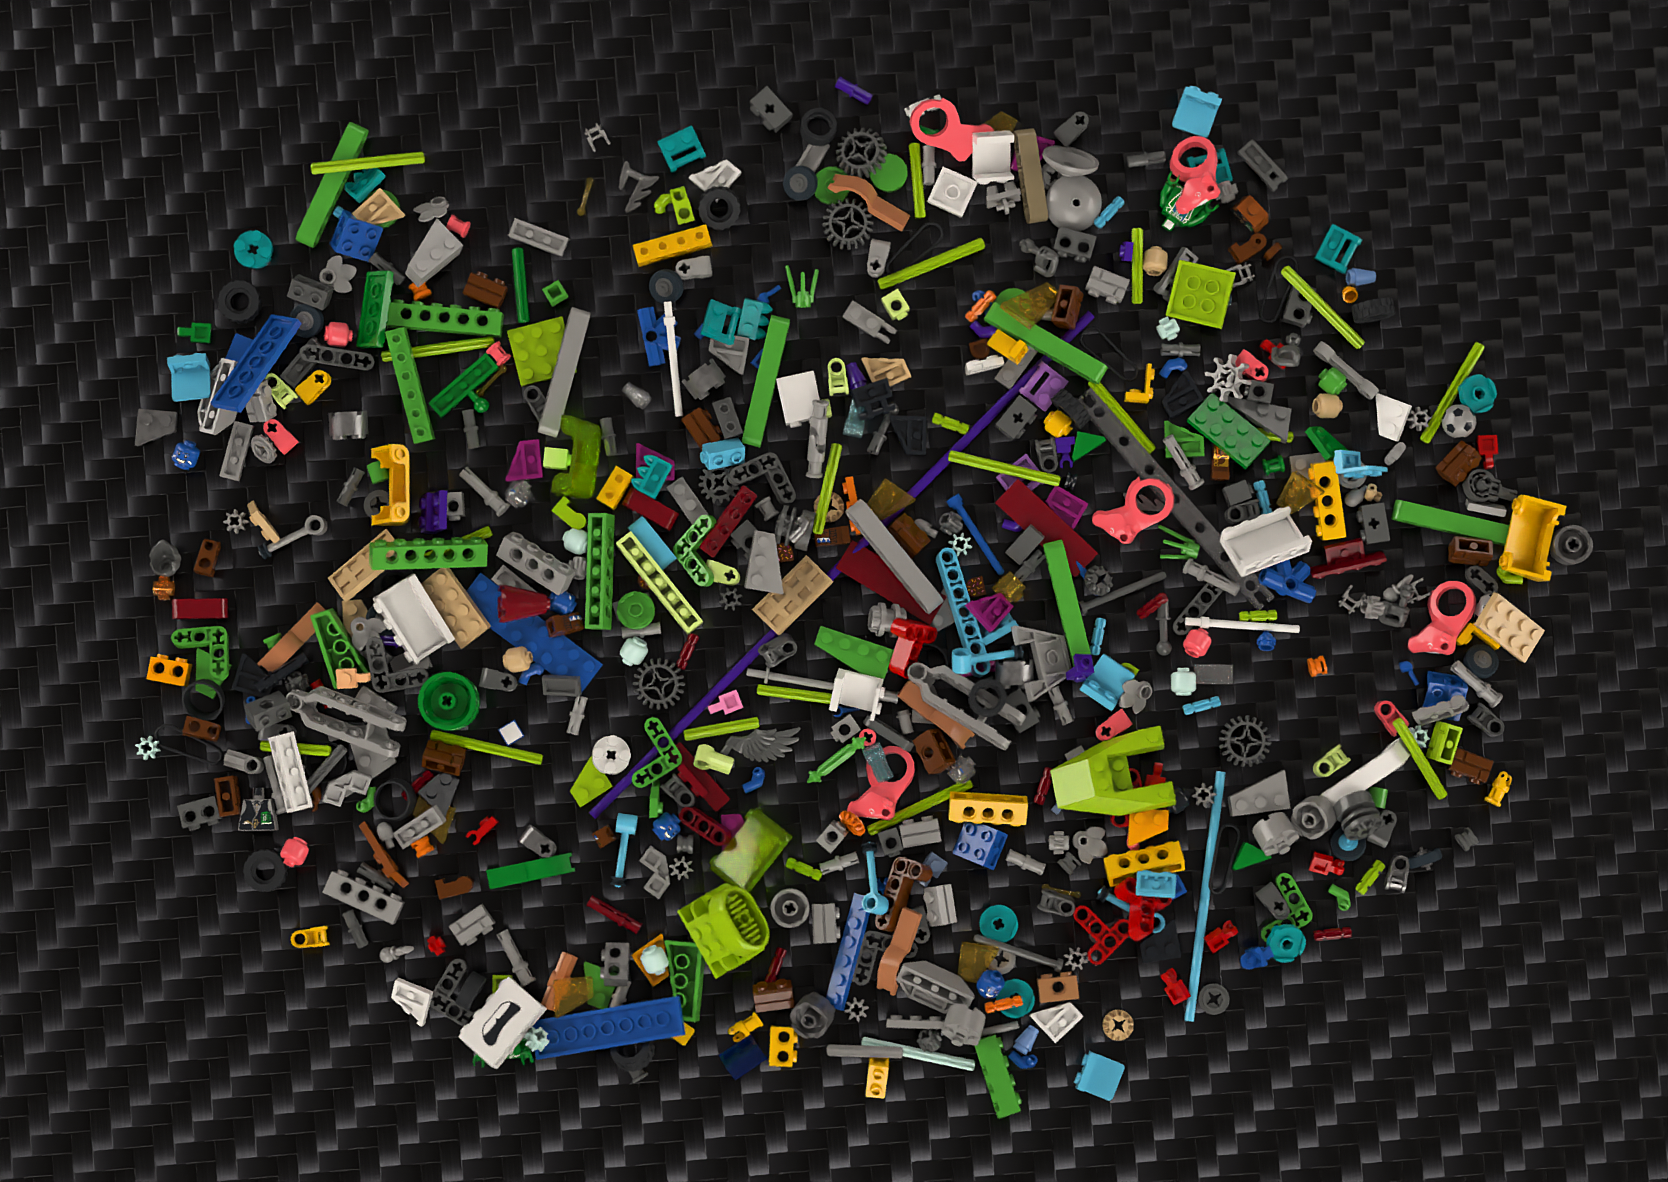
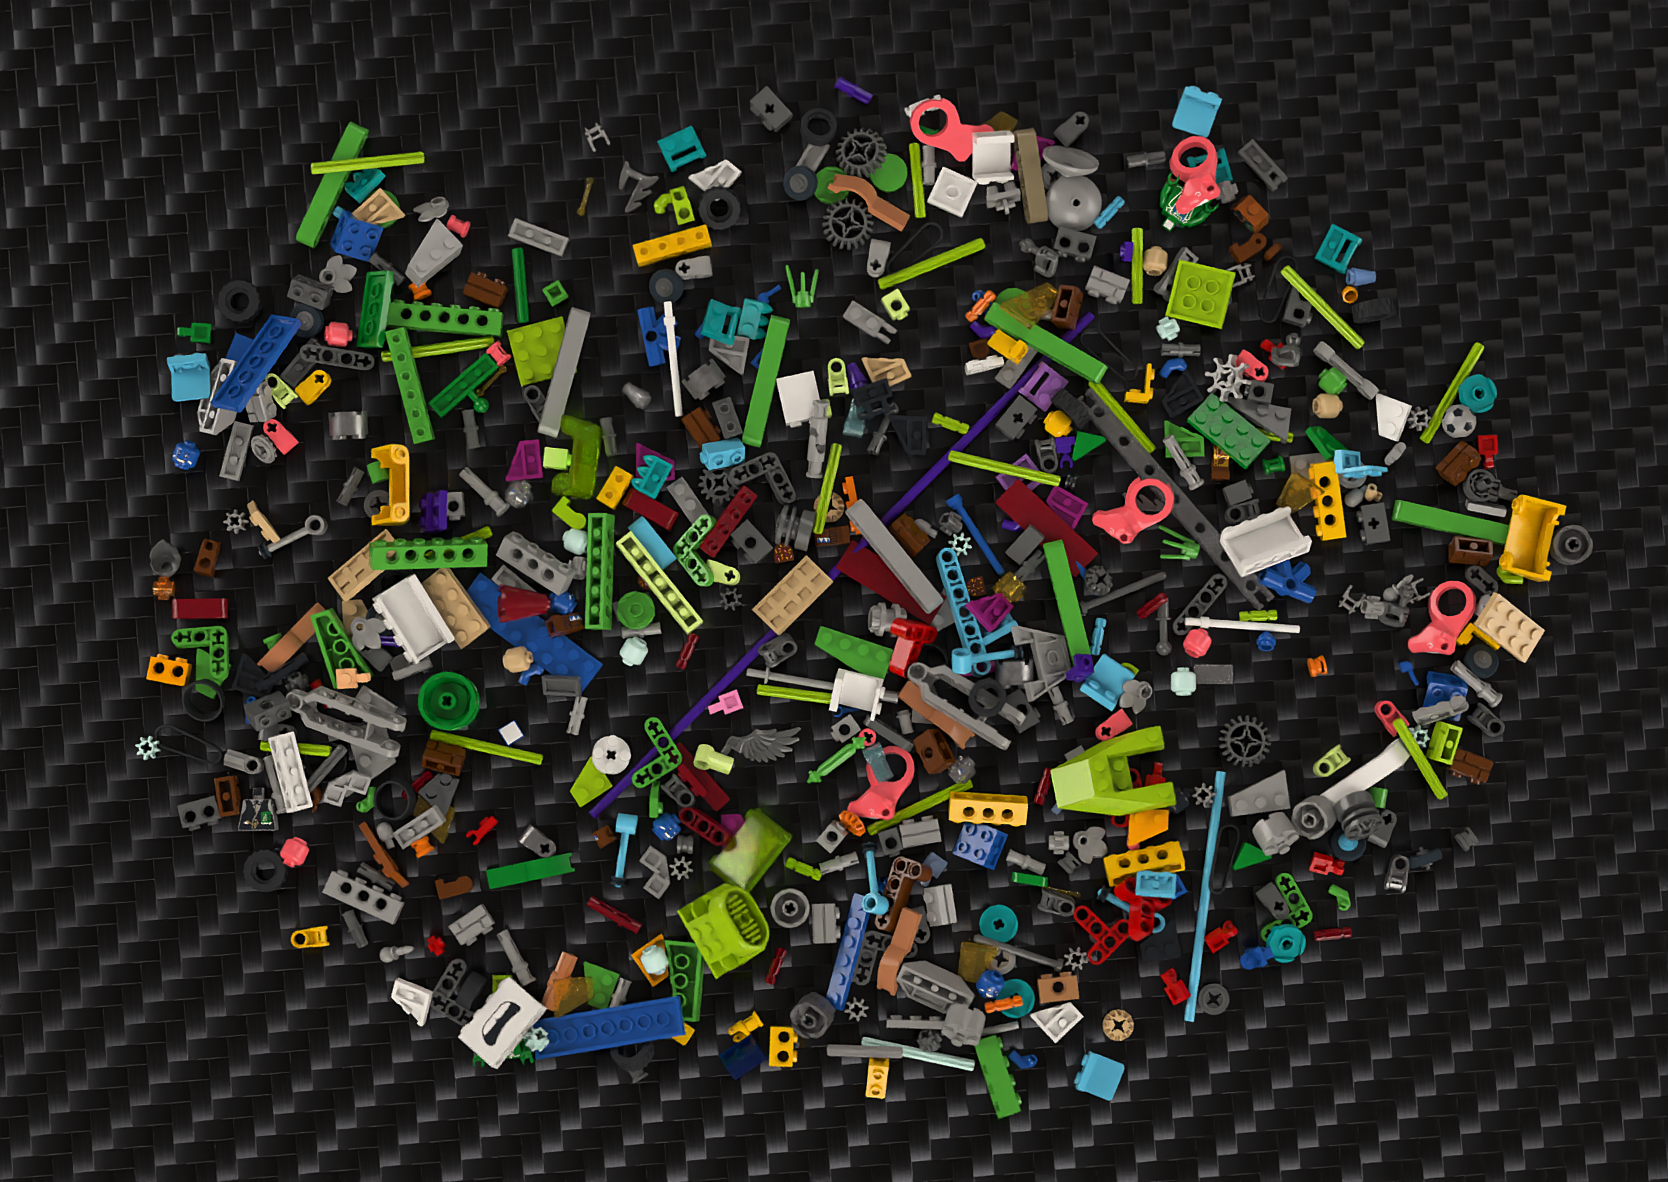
flat silver wing [135,409,178,446] -> none
reddish brown leg [182,716,222,742] -> none
teal plate [234,230,273,269] -> none
dark grey beam [366,637,429,693] -> none
dark grey piece [479,668,518,692] -> none
flat silver brick [600,942,630,987] -> none
dark grey gear [633,658,685,710] -> none
lime axle [684,717,759,741] -> none
blue arm [742,767,765,793] -> none
light grey wedge [744,530,784,595] -> none
reddish brown brick [753,979,795,1013] -> none
light grey bush [755,496,779,522] -> none
flat silver arm [789,515,810,543] -> none
clear yellow wing [867,478,916,521] -> none
medium blue cone [1013,1025,1039,1055] -> none
light grey pin [1183,558,1241,596] -> none
medium azure axle [1183,696,1221,715] -> none
medium azure axle [1253,480,1272,514] -> none
dark red bracket [1310,538,1387,579] -> none
lime axle [1355,860,1385,895] -> none
yellow piece [1484,771,1512,807] -> none
none -> green beam [1011,872,1048,887]

